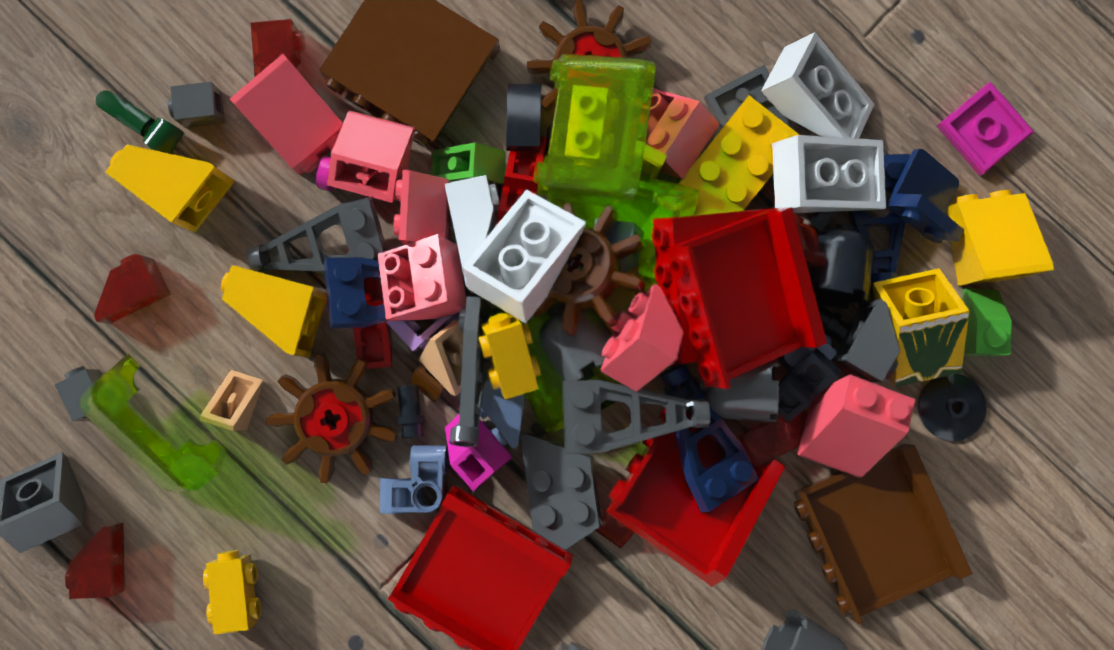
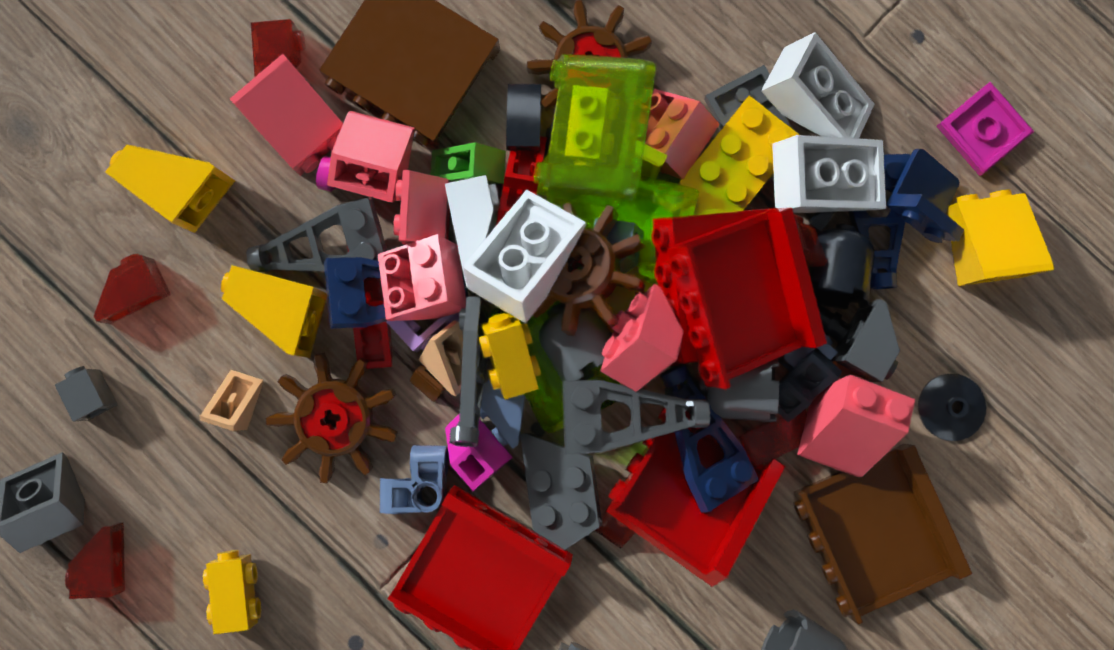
clear neon green windscreen [80,353,227,493] -> none
dark green piece [96,90,185,154] -> none
dark grey brick [168,82,225,128] -> none
black pin [397,385,425,439] -> none
yellow slope [873,268,969,387] -> none
bright green slope [962,288,1012,357] -> none

